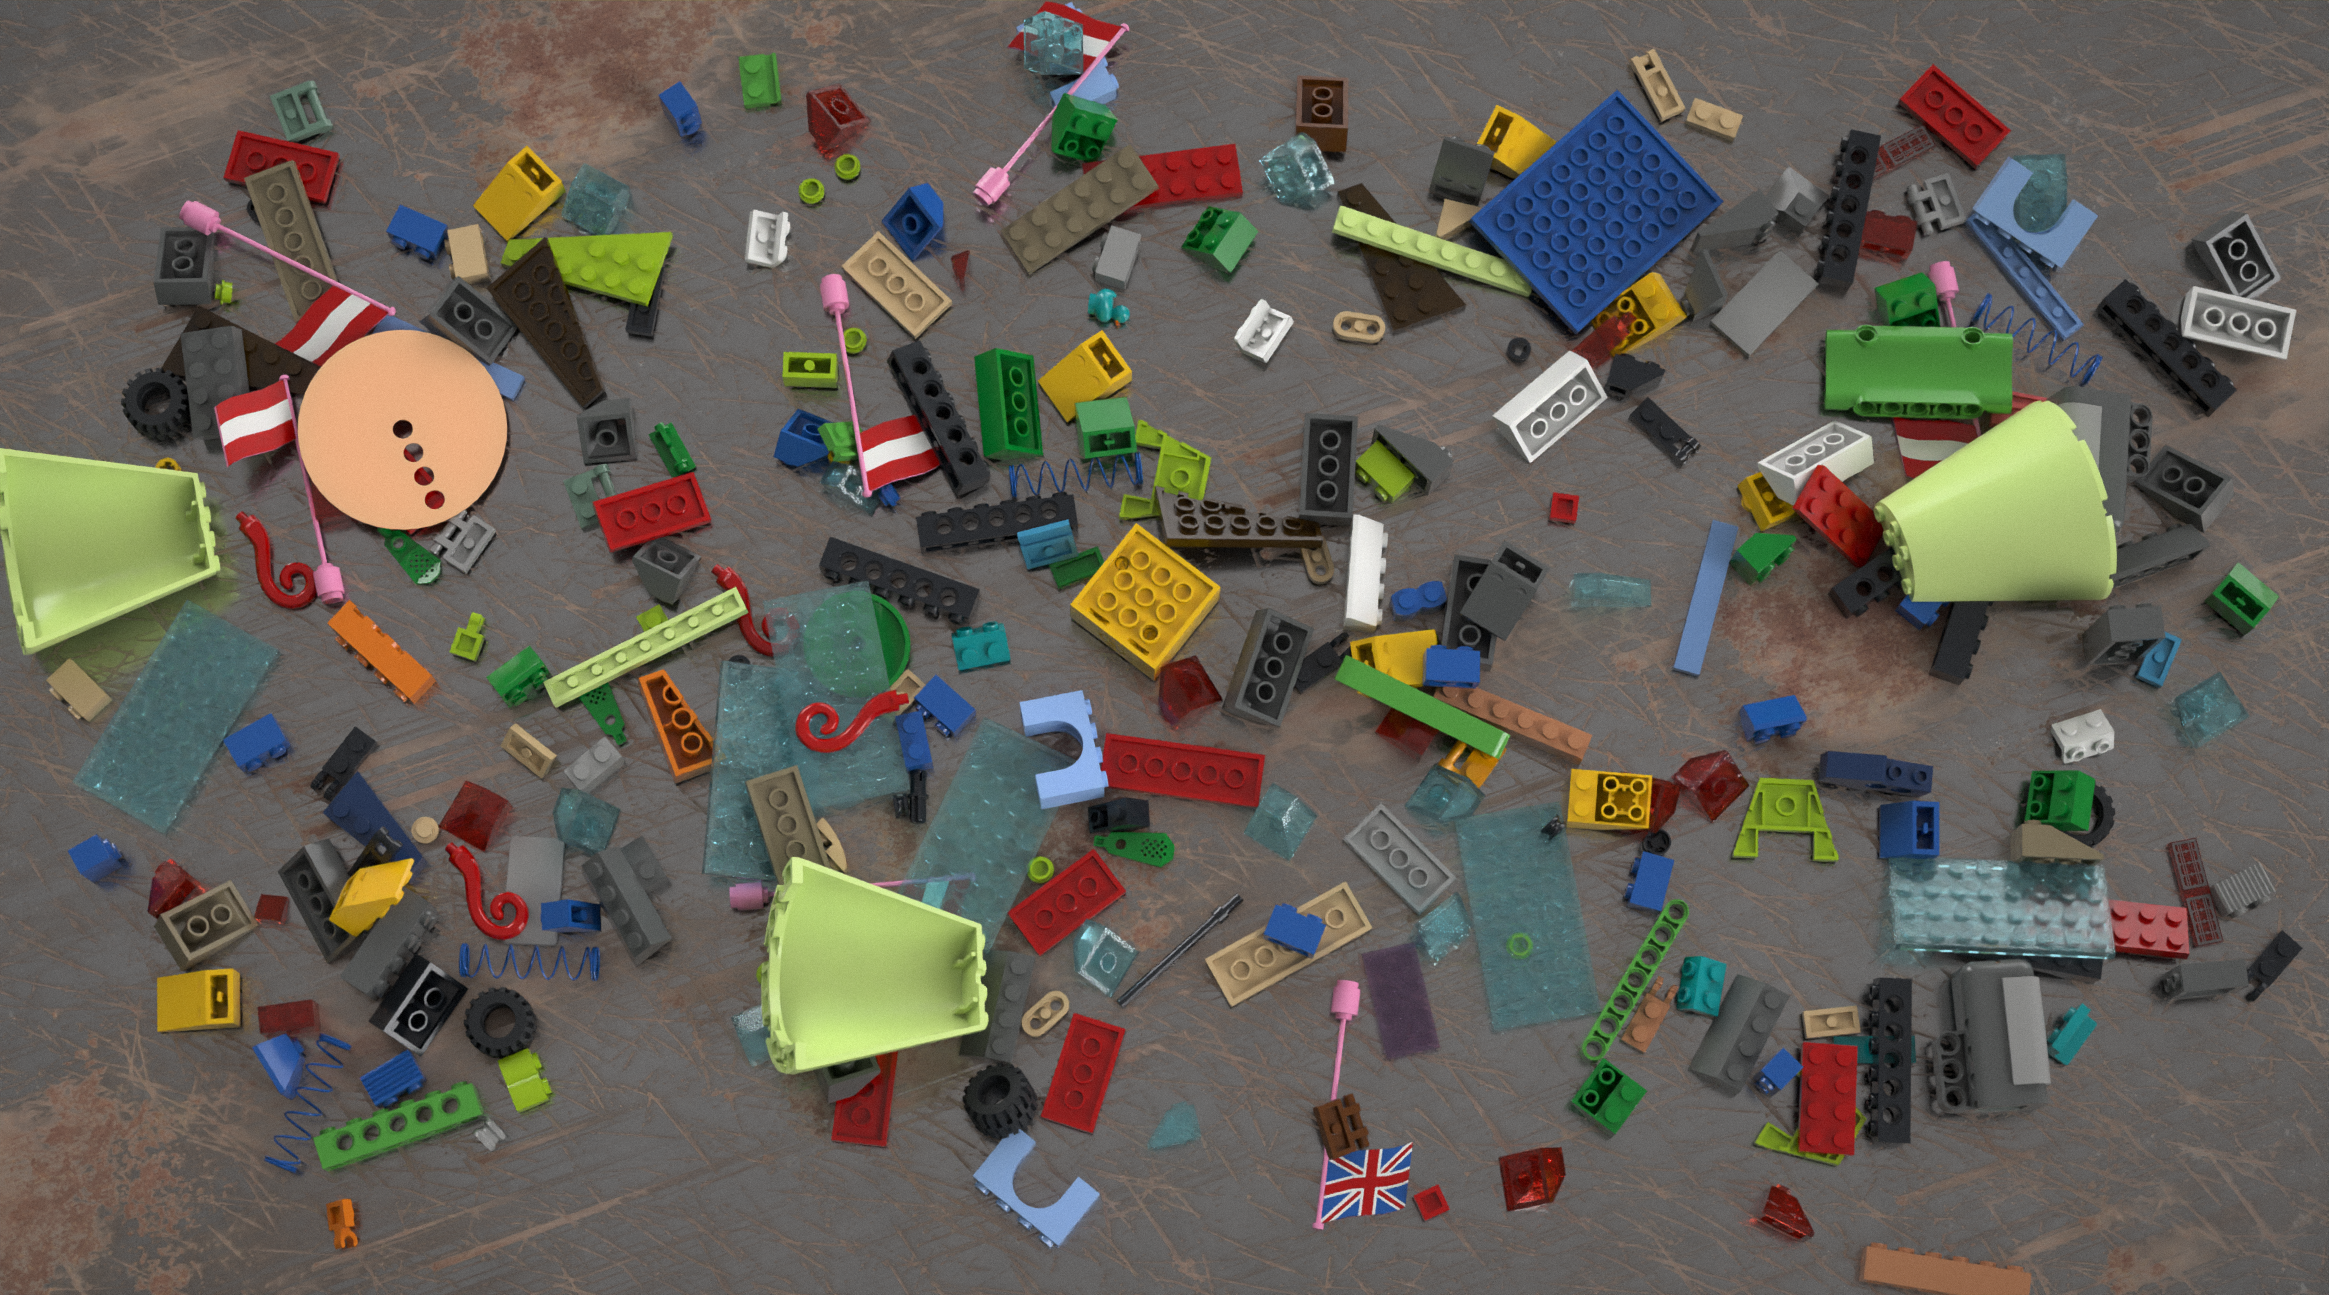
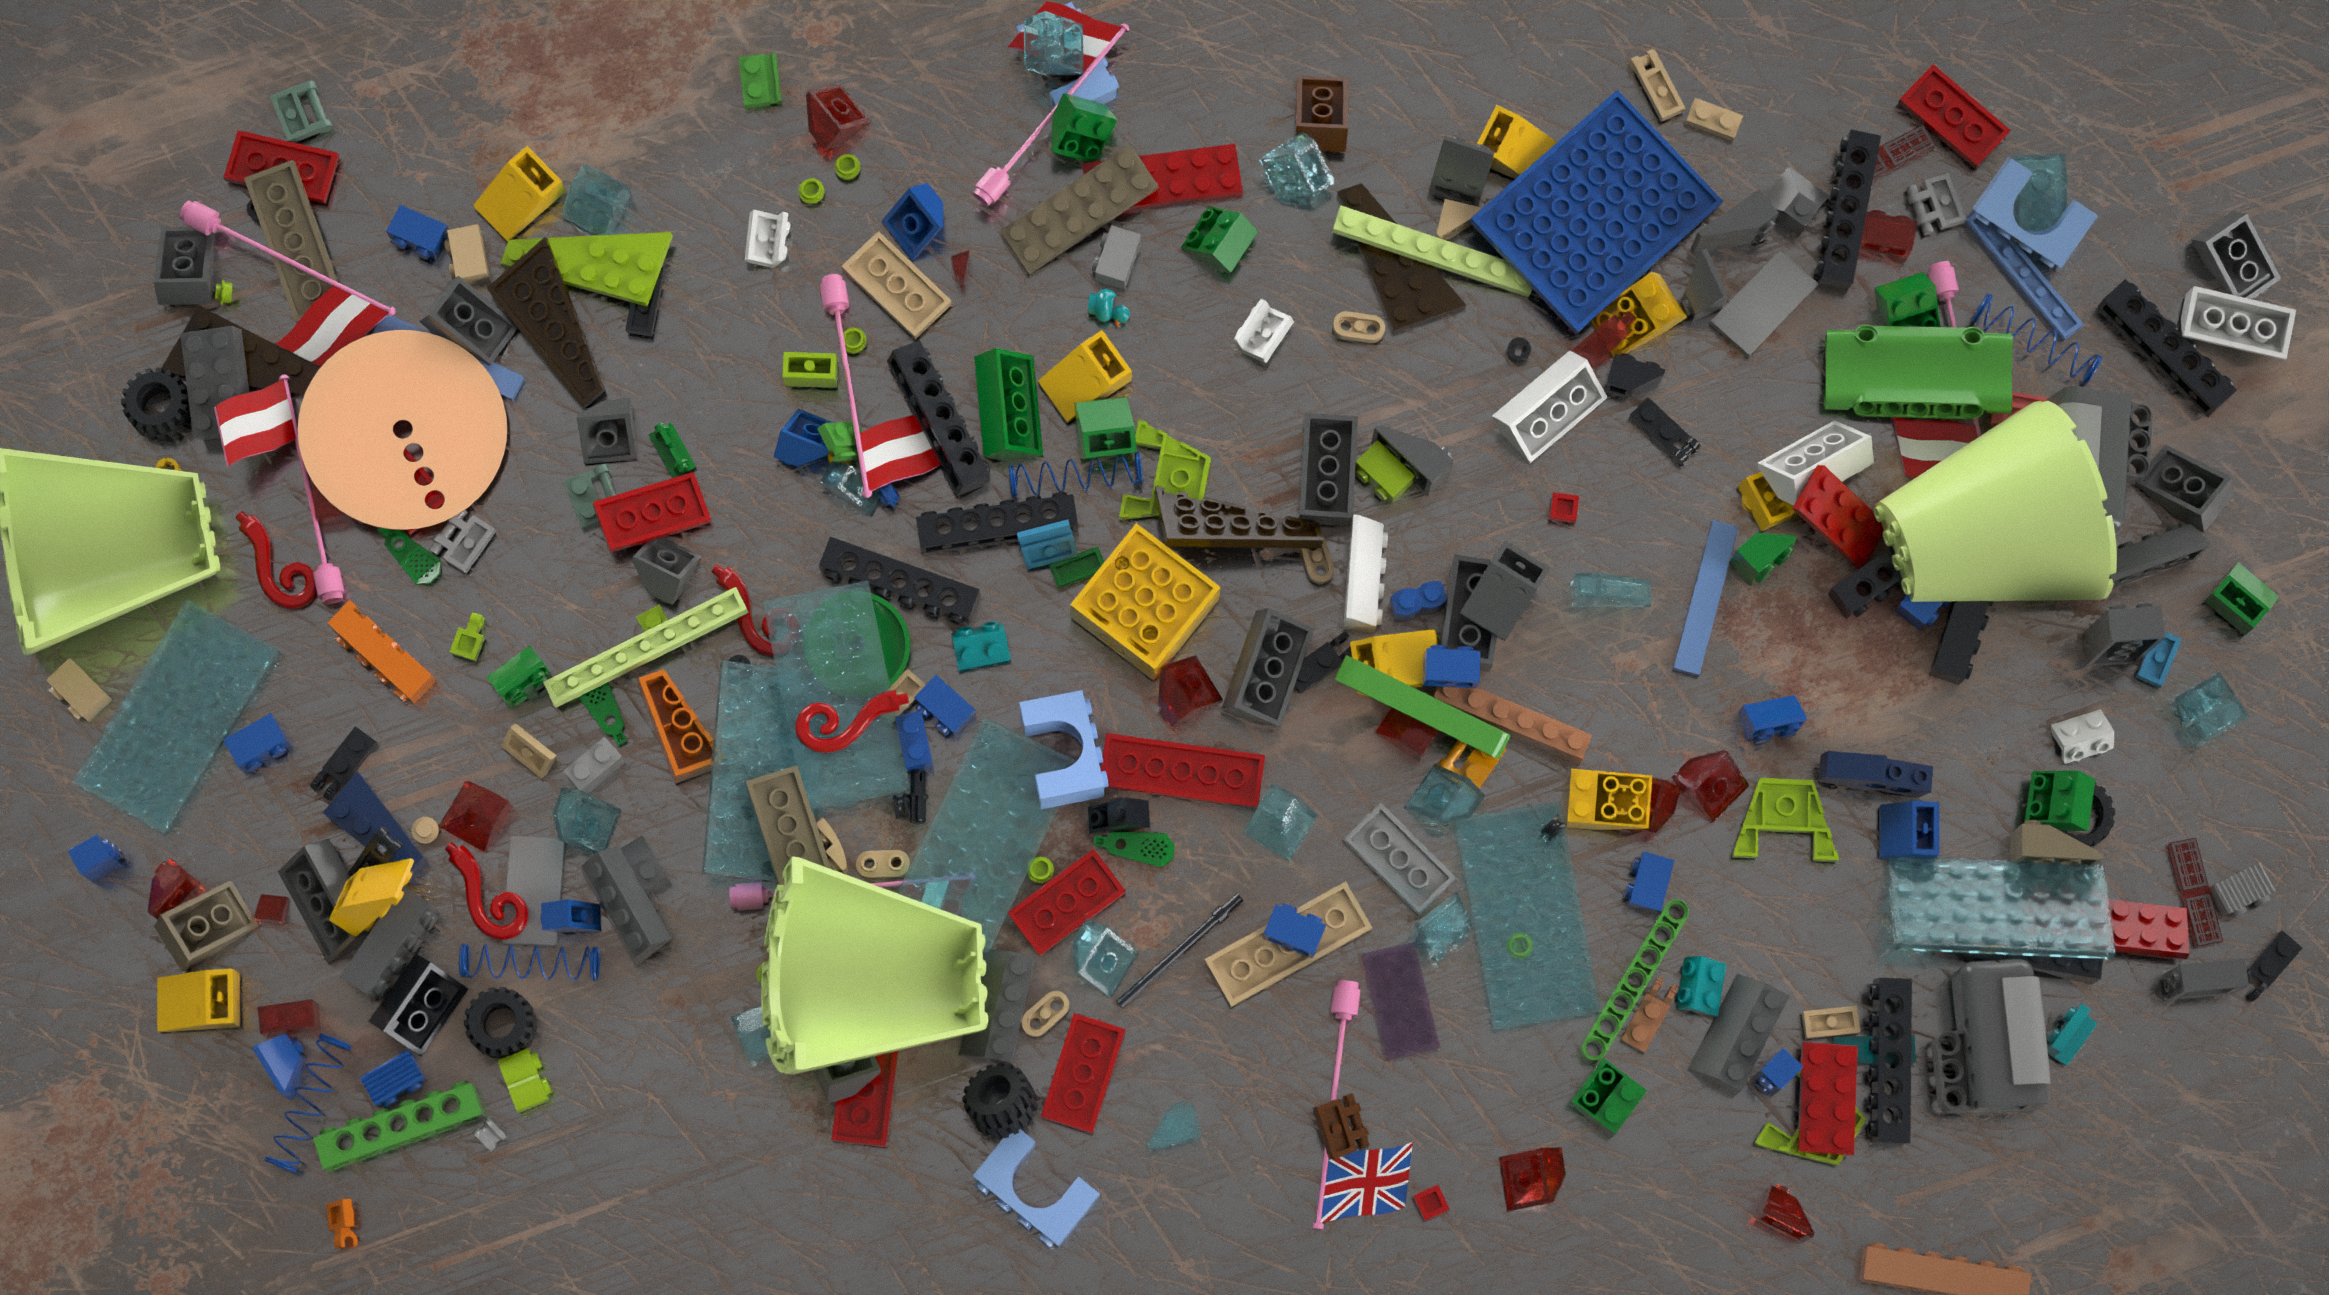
blue brick [658,81,702,137] -> none
black wheel [1641,828,1671,857] -> none
none -> tan plate [856,850,910,879]

